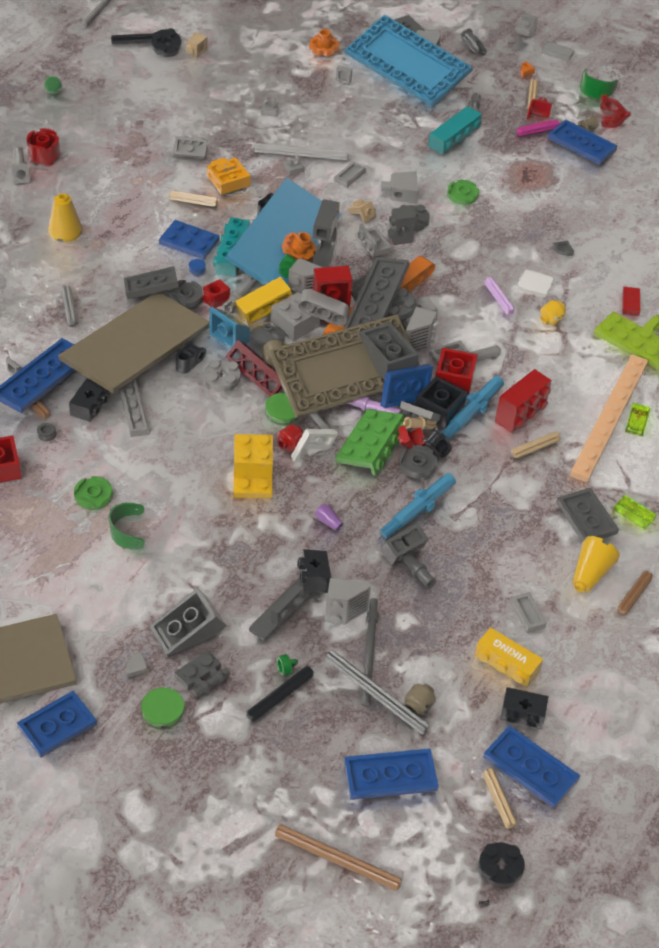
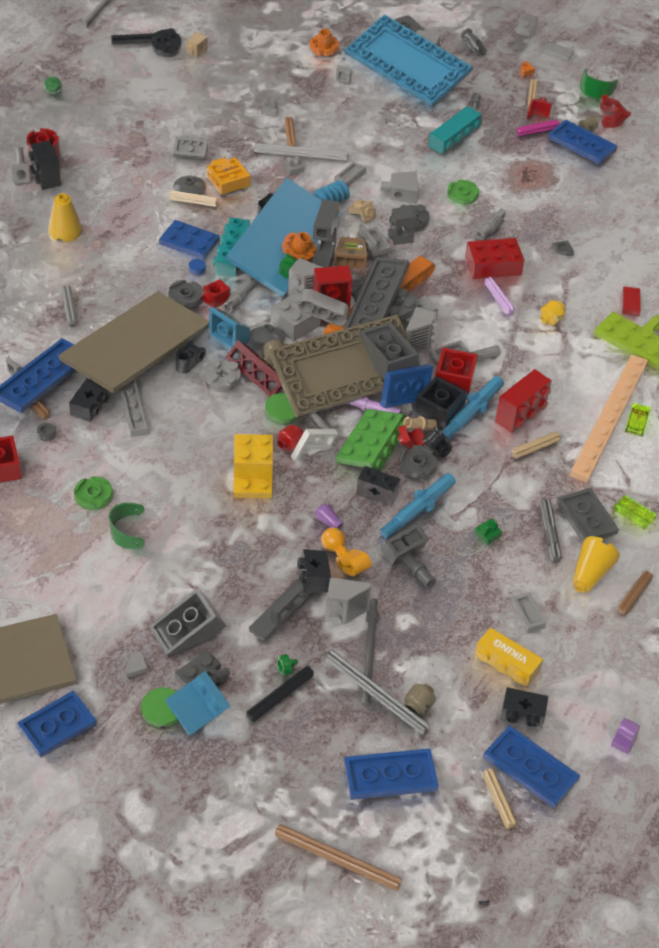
dark grey plate [124,266,179,299] -> none
yellow brick [235,277,292,325] -> none
light grey tile [400,401,441,421] -> none
black plate [478,842,525,888] -> none
white piece [517,269,554,297] -> none
none -> black brick [28,140,61,190]
none -> dark azure bracket [165,671,230,735]
none -> dark grey dish [173,176,206,195]
none -> medium nougat axle [284,116,297,147]
none -> dark azure piece [313,180,350,202]
none -> light orange beam [321,527,372,576]
none -> medium nougat torso [334,234,367,270]
none -> black brick [356,466,401,507]
none -> red brick [465,238,525,279]
none -> green tile [474,518,502,545]
none -> light grey hinge [475,208,506,240]
none -> dark grey axle [540,498,562,563]
none -> medium lavender leg [611,717,640,754]

